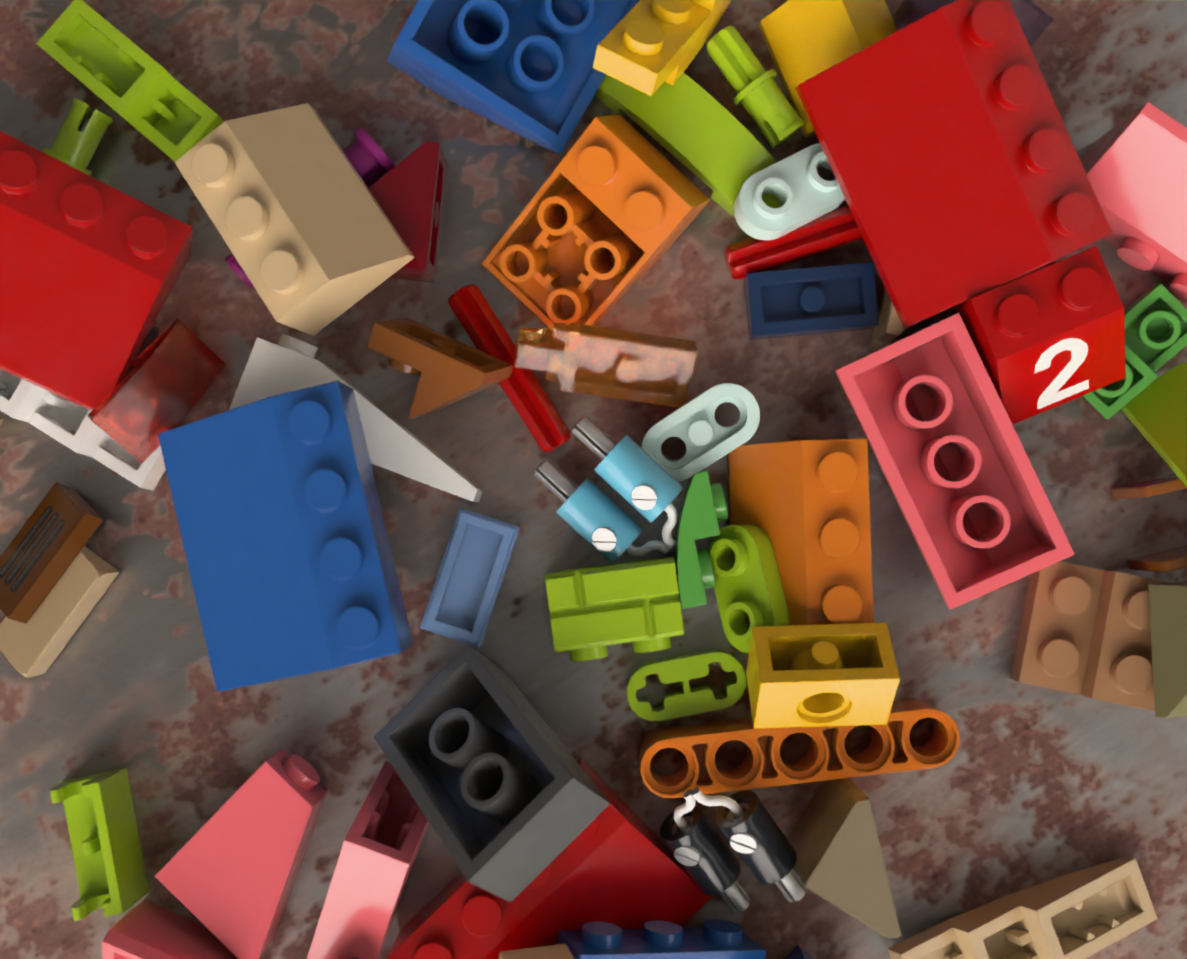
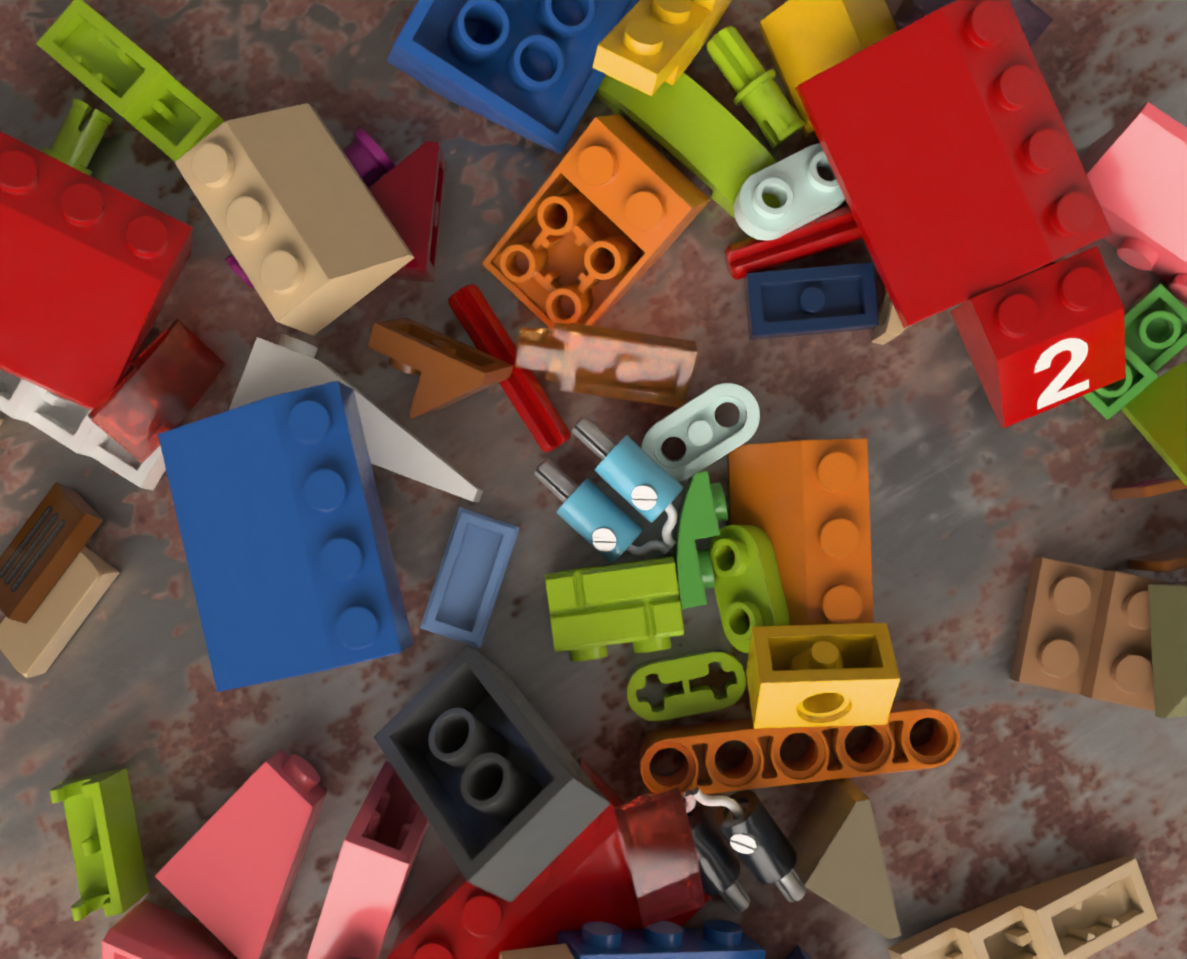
coral slope [835,313,1075,610] -> none
none -> clear red slope [613,787,705,927]

